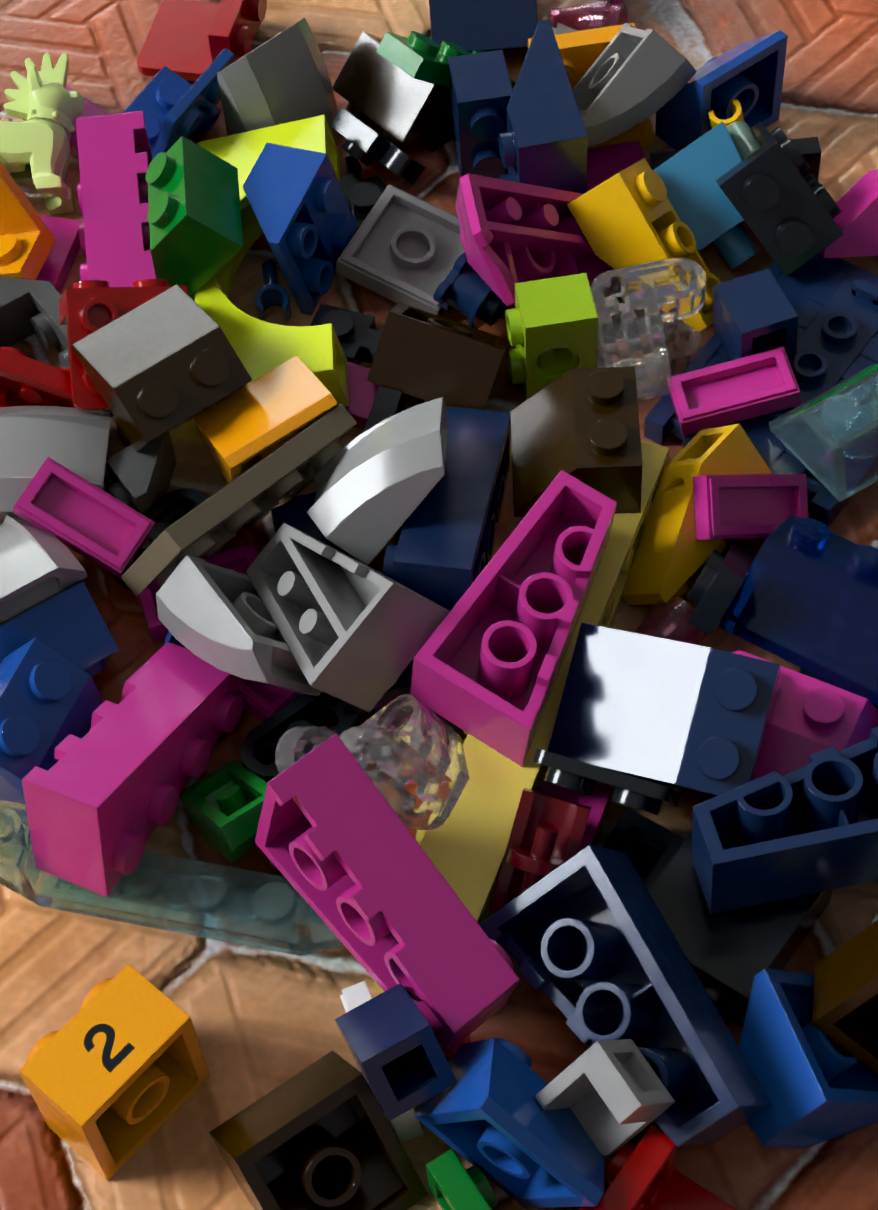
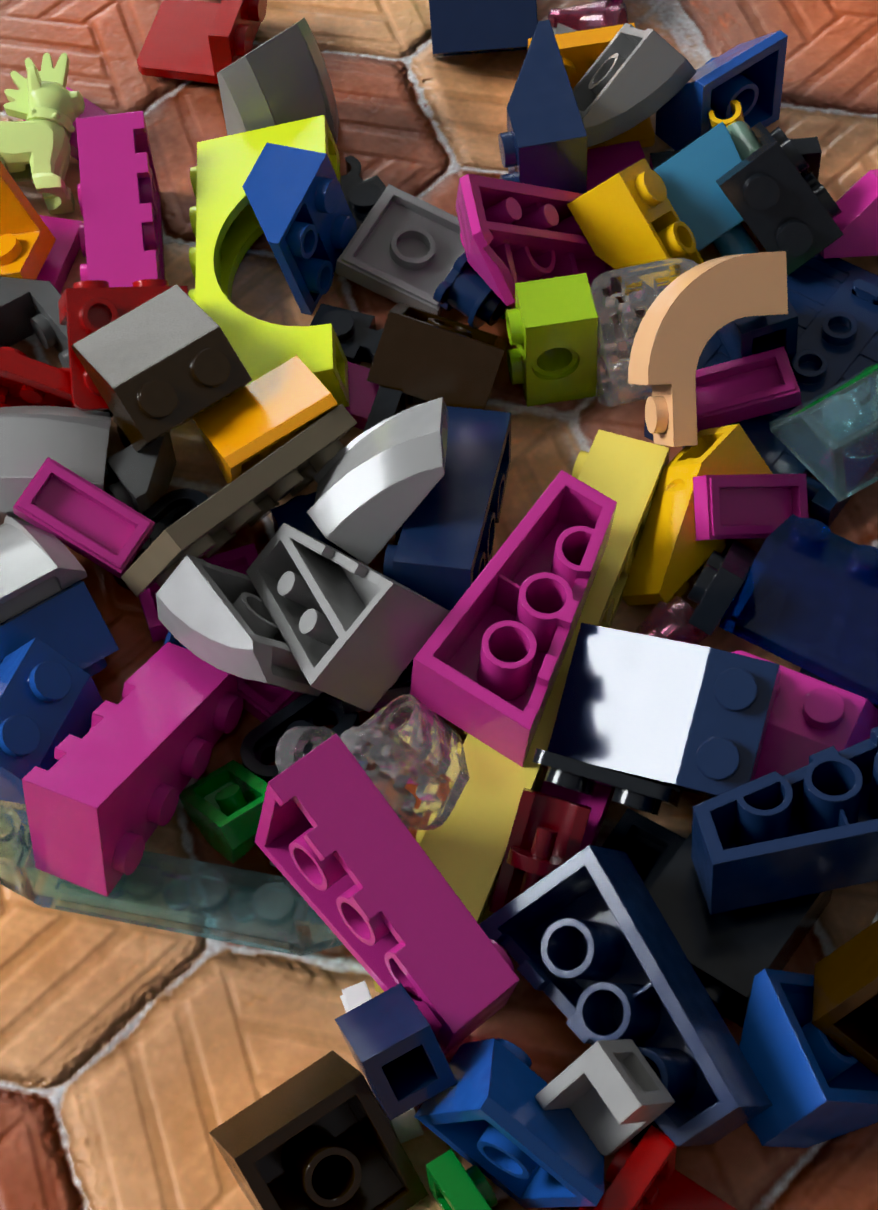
light orange brick [19,964,211,1181] -> none
blue bracket [122,48,235,158] -> none
green slope [145,136,244,298] -> none
blue hand [255,260,292,321] -> none
black plate [329,108,426,185] -> none
dark brown slope [332,31,452,152] -> none
green plate [376,31,516,90] -> none
dark blue brick [447,49,513,179] -> none
dark brown slope [510,366,643,517] -> none
none -> light nougat arch [628,251,788,447]

